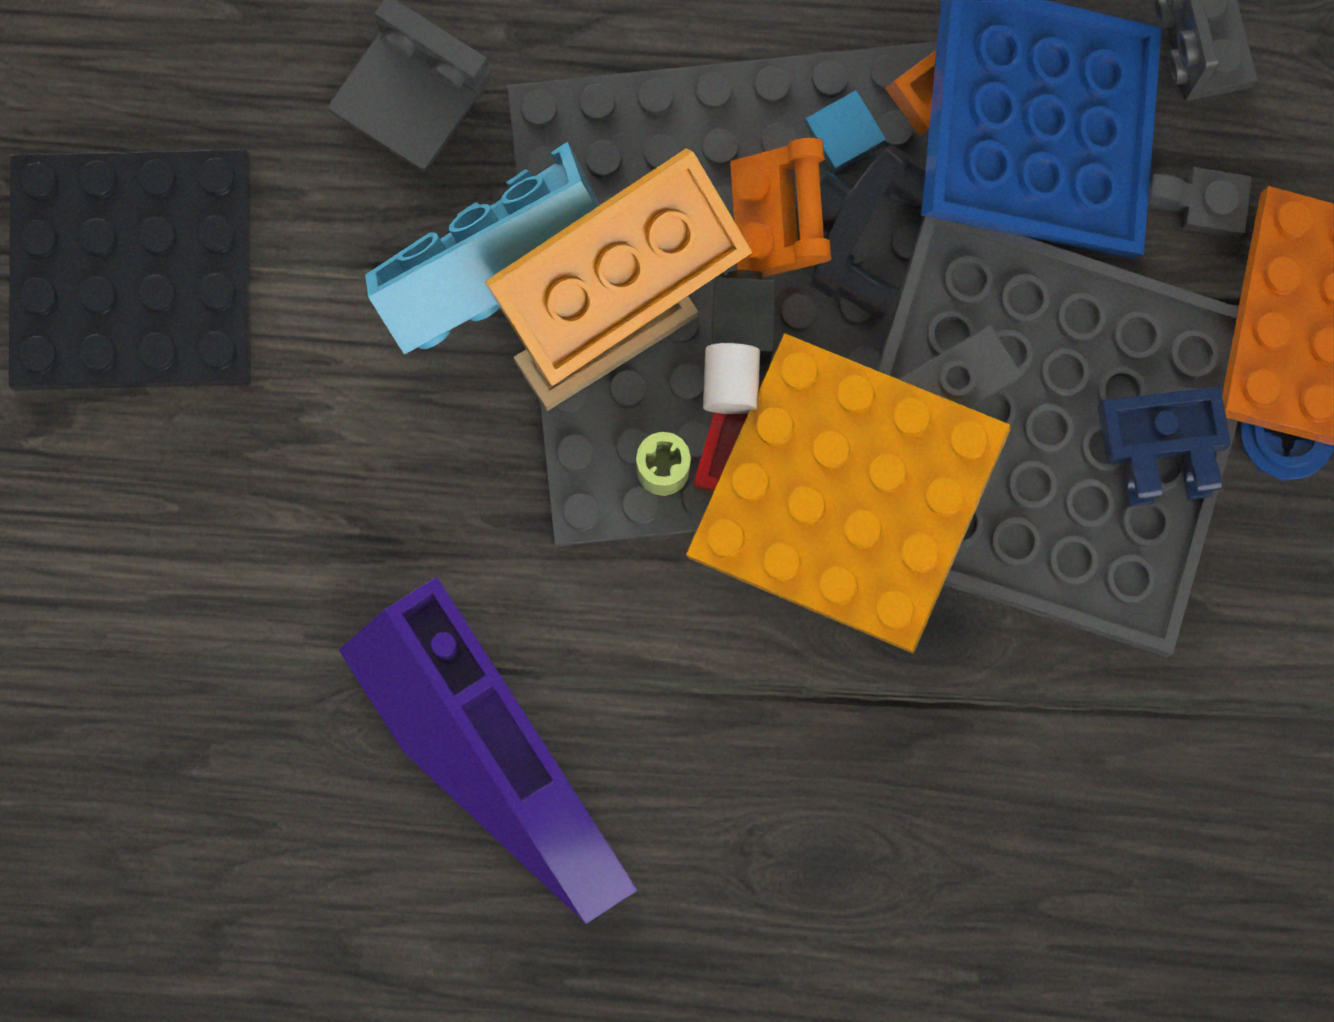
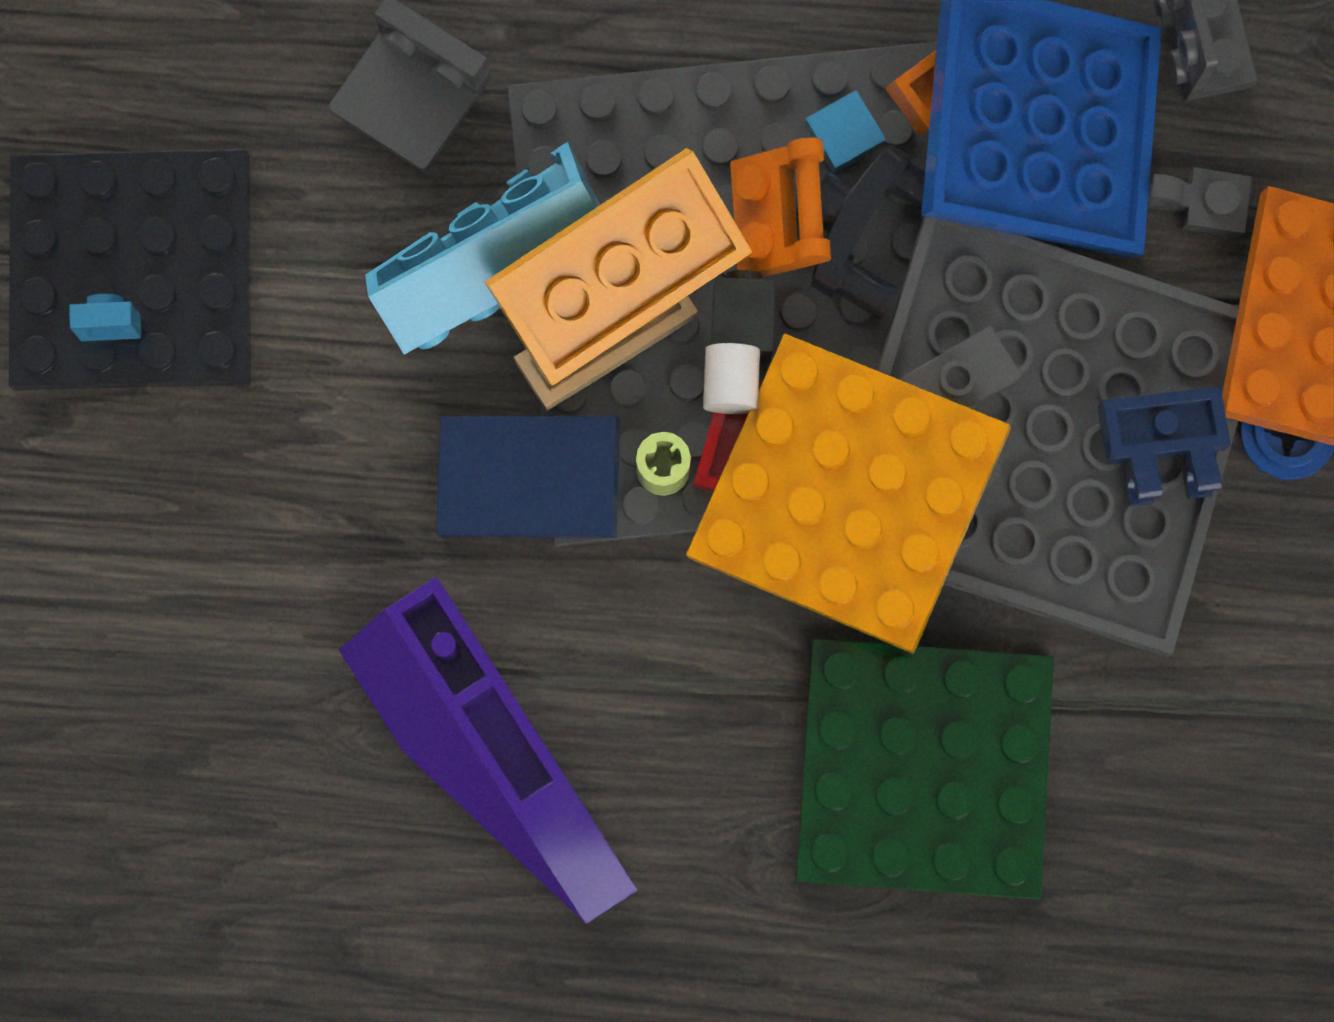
none -> dark azure plate [69,294,141,341]
none -> dark blue tile [436,416,620,538]
none -> dark green plate [795,639,1054,900]

